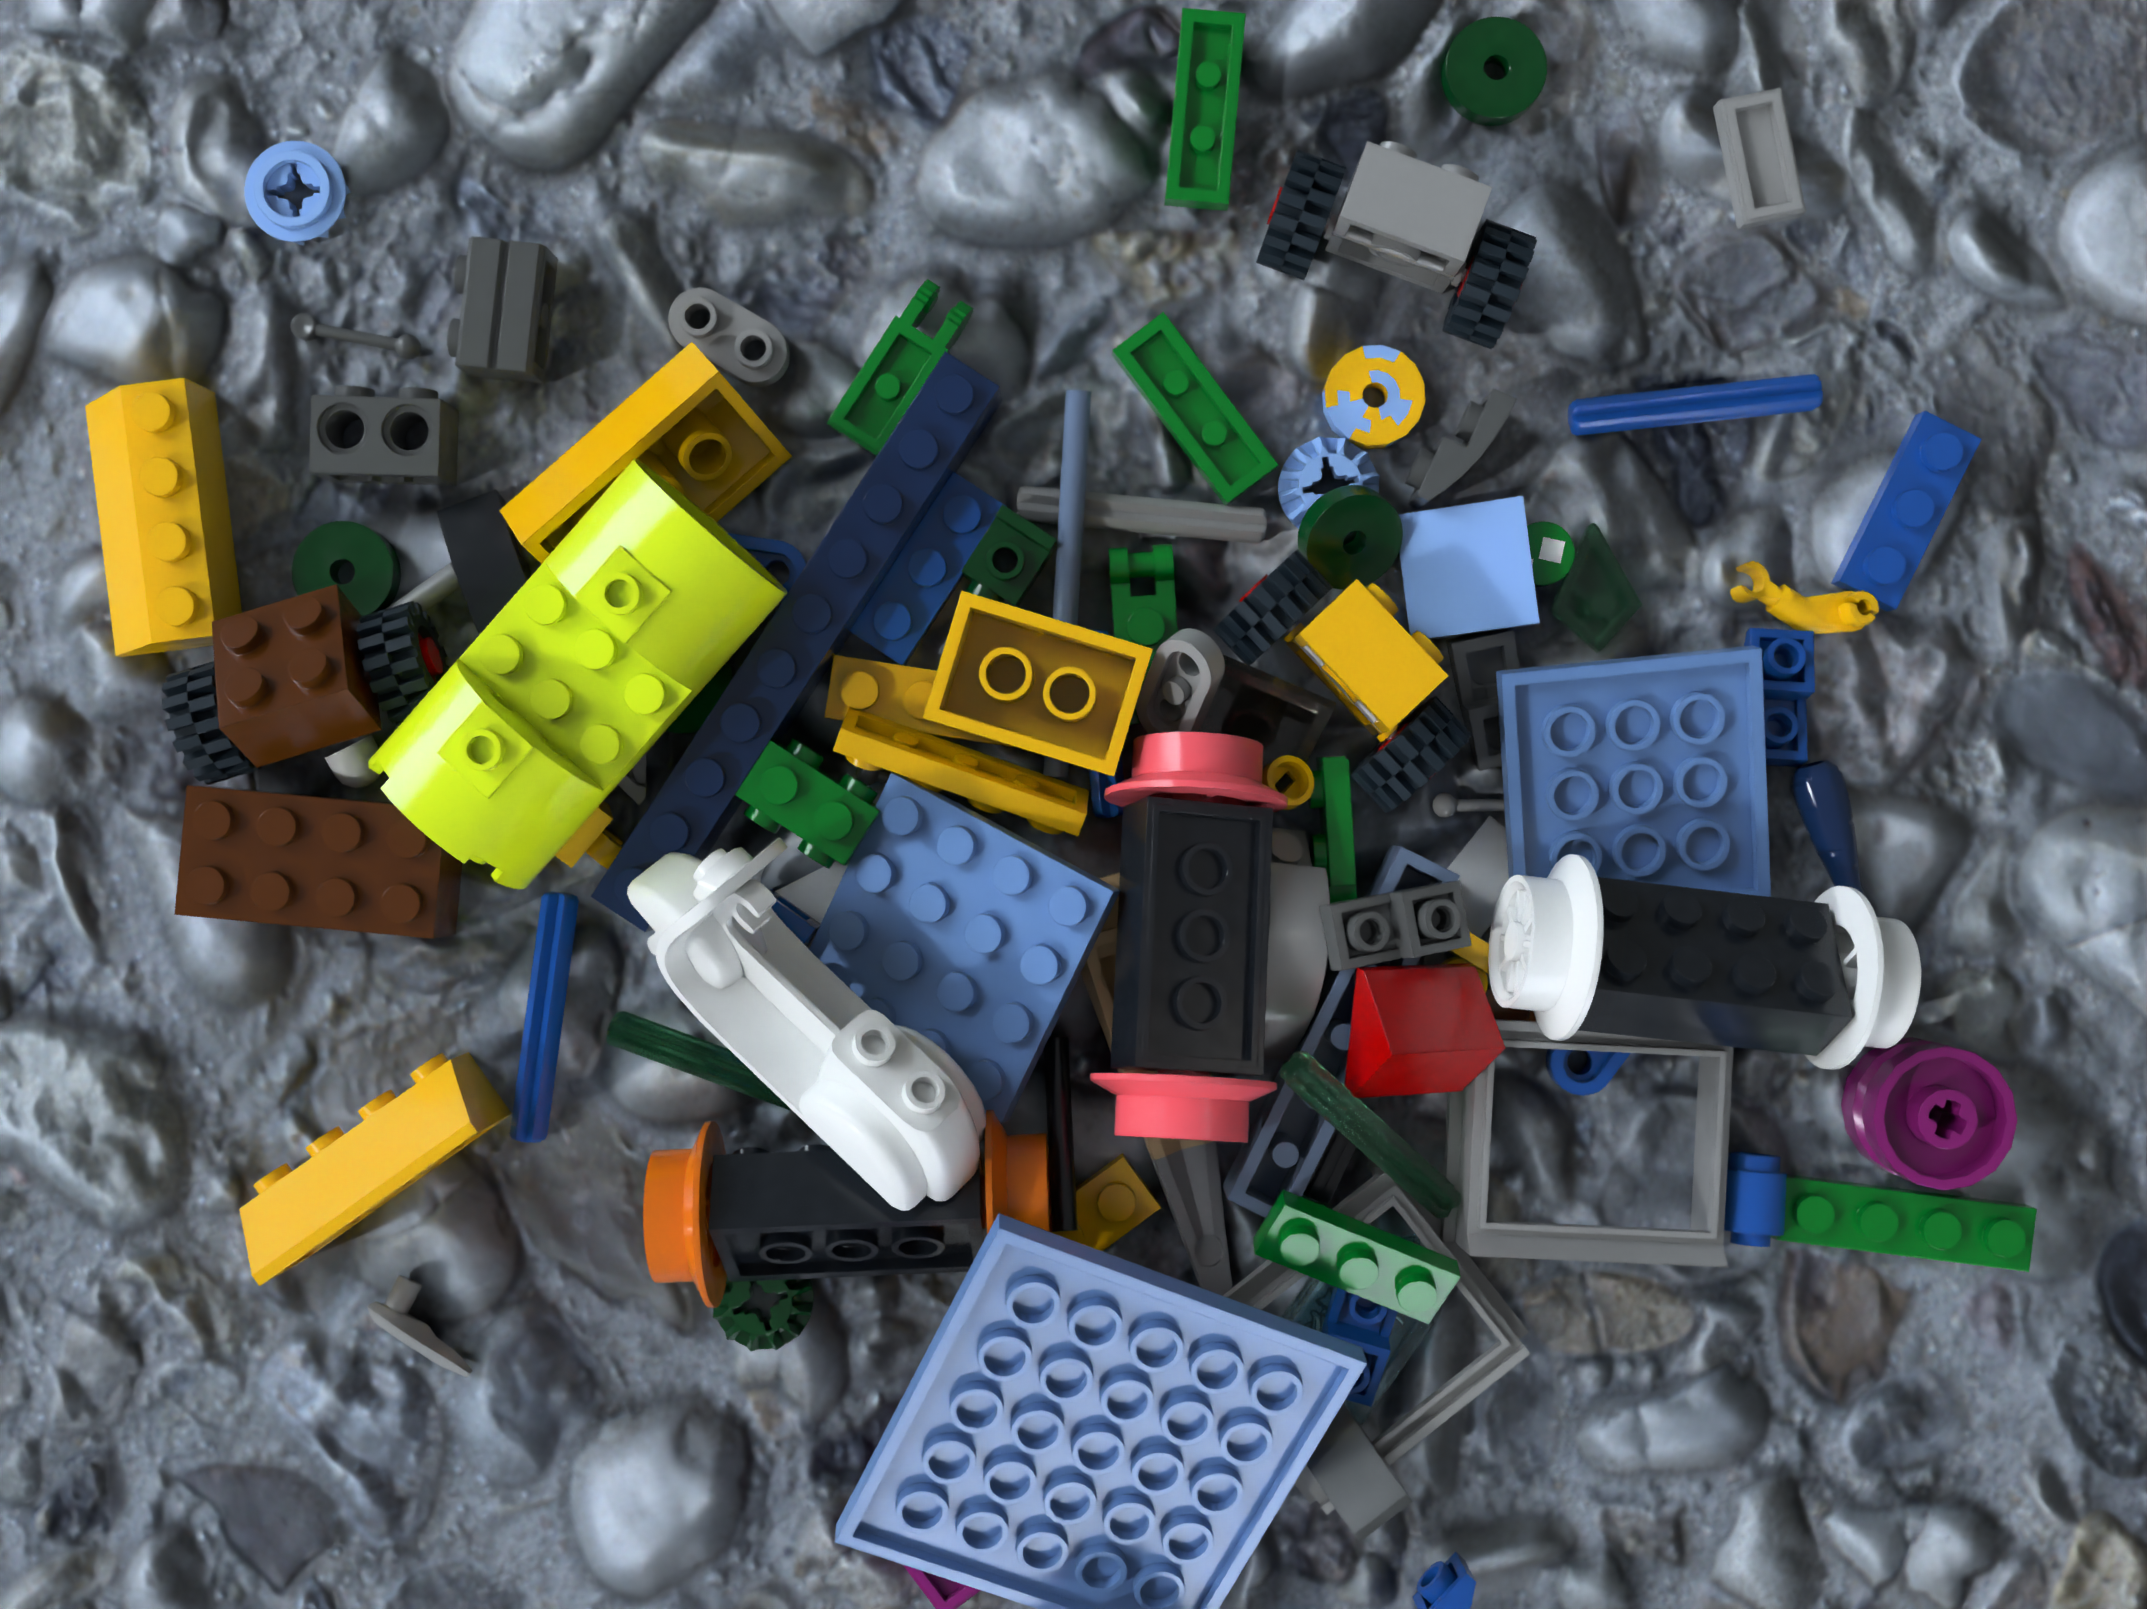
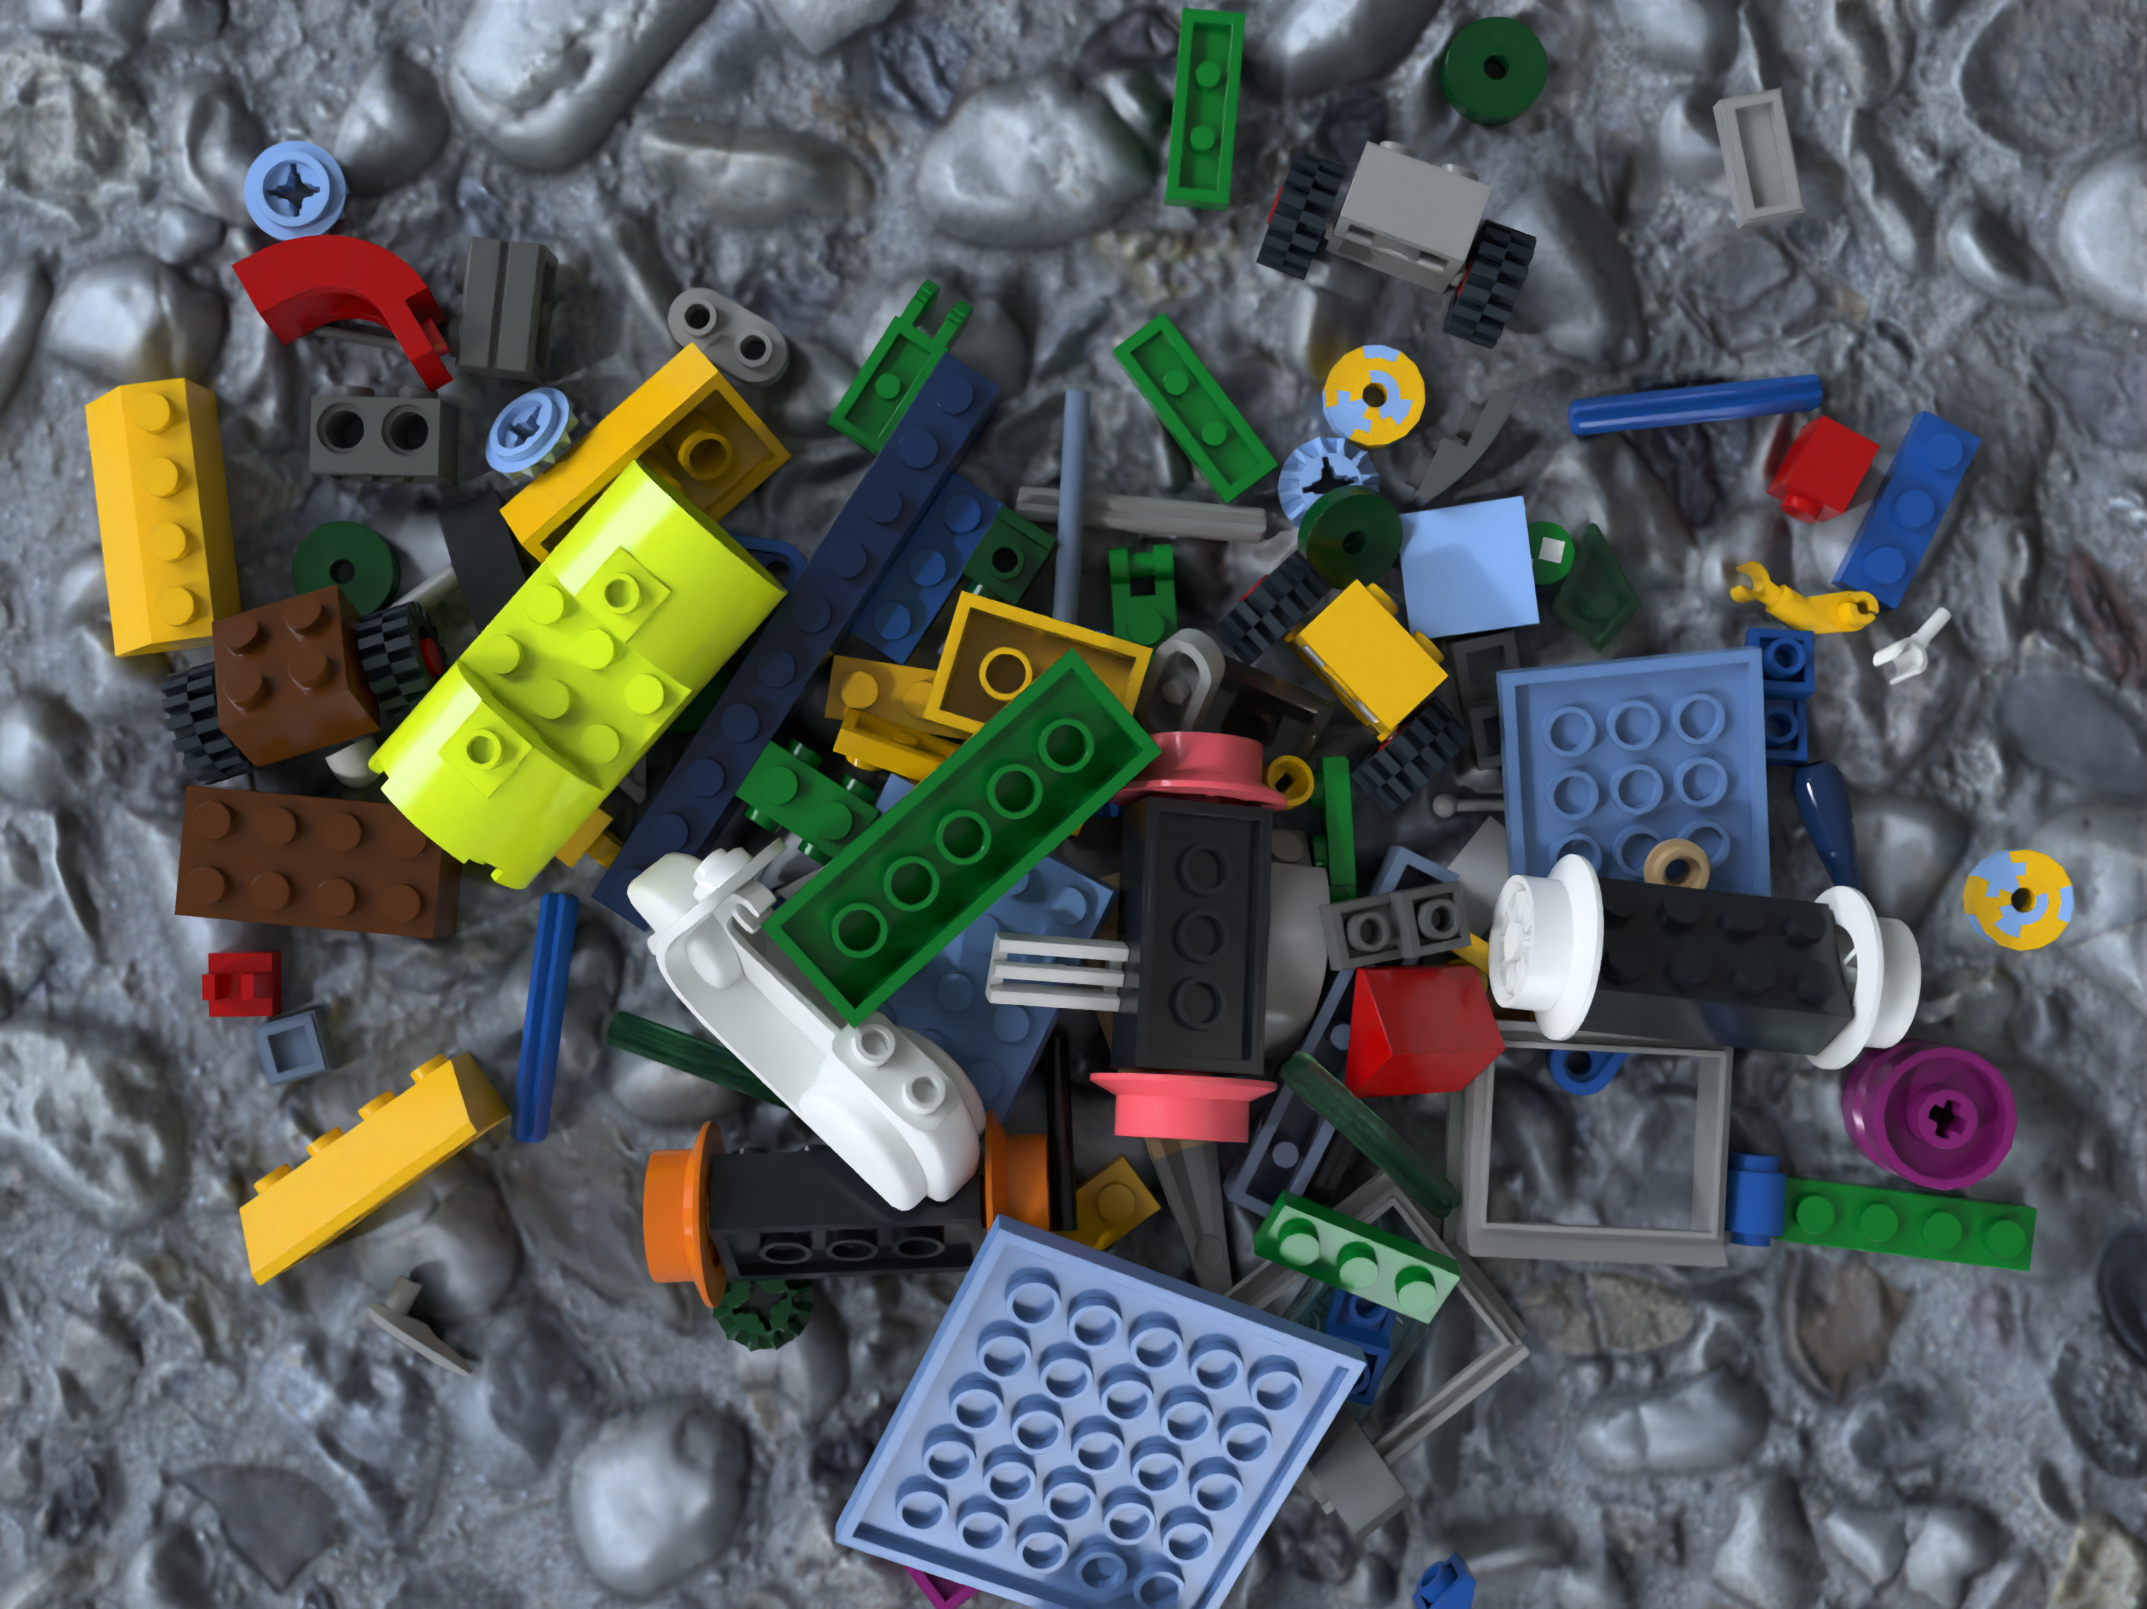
none -> red tile [202,951,282,1017]
none -> red arch [231,235,453,392]
none -> sand blue tile [253,1008,338,1088]
none -> light blue gear [485,387,579,481]
none -> green arch [760,648,1163,1028]
none -> white tile [985,931,1130,1012]
none -> tan plate [1643,838,1711,889]
none -> red brick [1766,415,1880,524]
none -> white hand [1873,607,1951,685]
none -> yellow piece [1963,849,2075,951]

